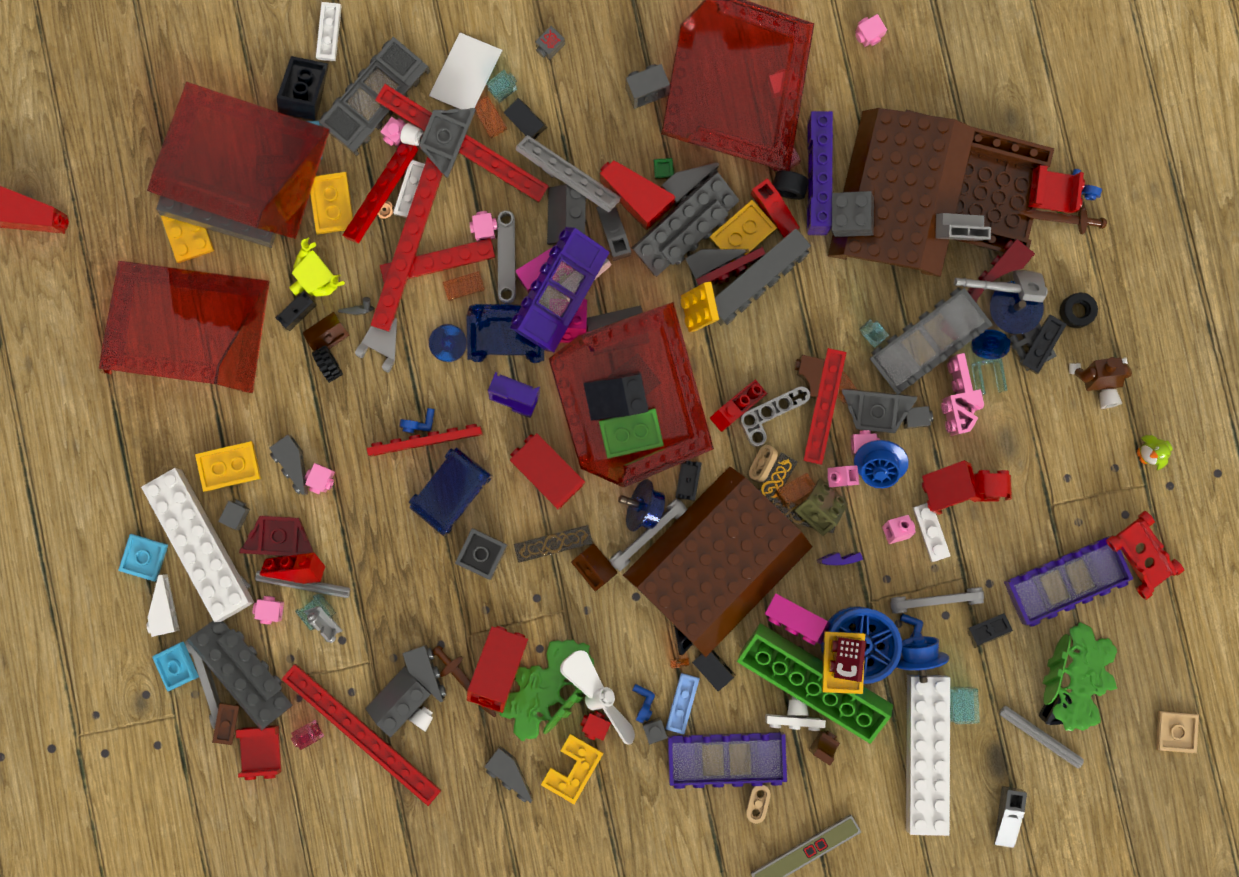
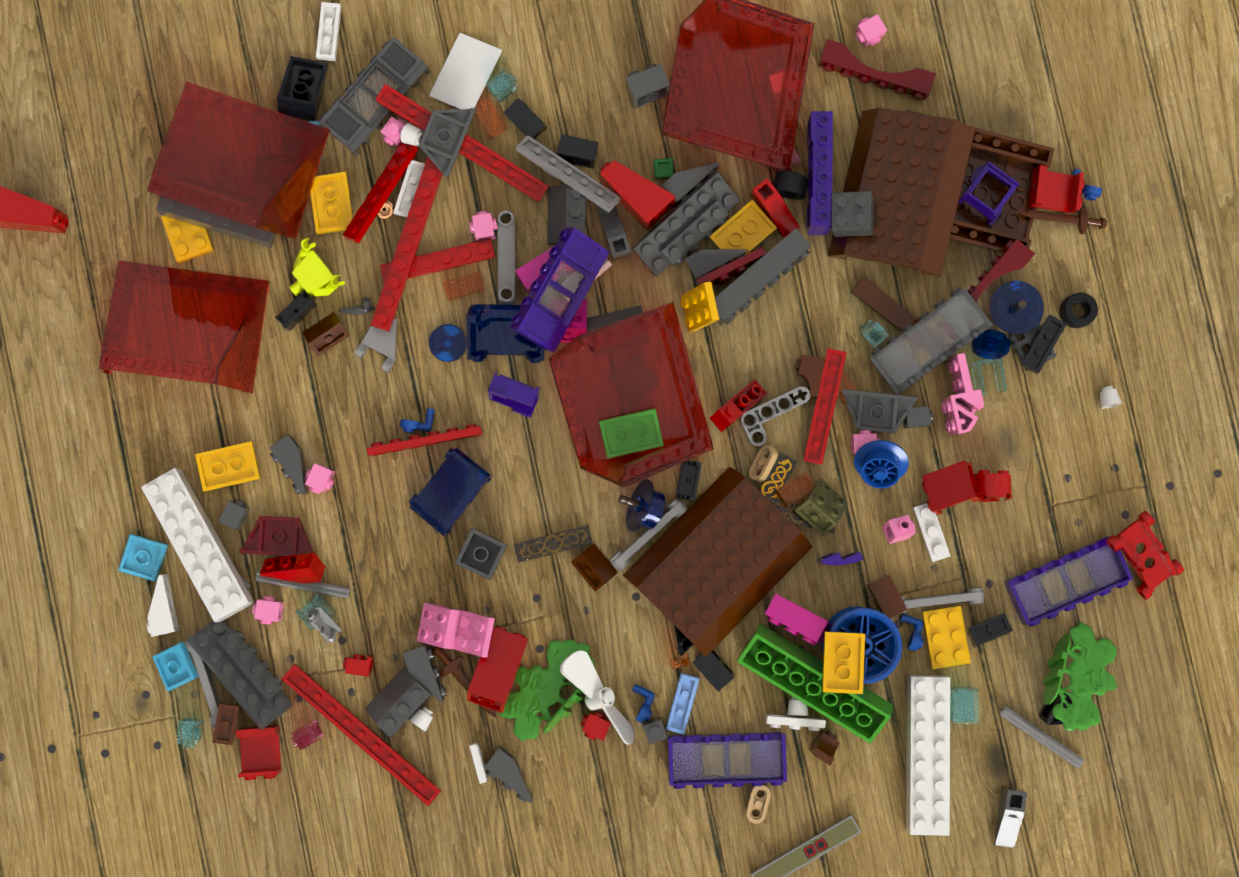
black tyre [312,345,343,383] -> none
red slope [510,433,586,510] -> none
dark grey brick [535,26,565,60] -> none
yellow plate [541,733,604,805] -> none
black slope [583,371,649,420] -> none
bright pink brick [827,466,859,487] -> none
dark red slope [829,636,866,682] -> none
blue piece [897,636,949,683] -> none
light grey piece [936,213,991,241] -> none
light grey piece [954,270,1048,302] -> none
reddish brown torso [1069,357,1132,391] -> none
lime animal [1137,435,1173,471] -> none
tan tile [1156,711,1199,753] -> none
none -> clear light blue brick [177,718,204,748]
none -> red brick [343,654,374,677]
none -> bright pink piece [417,603,495,657]
none -> white tile [469,742,488,784]
none -> black hinge [557,134,598,169]
none -> dark red arch [818,39,936,100]
none -> reddish brown tile [851,277,949,357]
none -> reddish brown panel [867,575,907,618]
none -> yellow plate [922,606,971,669]
none -> dark purple piece [958,161,1020,226]

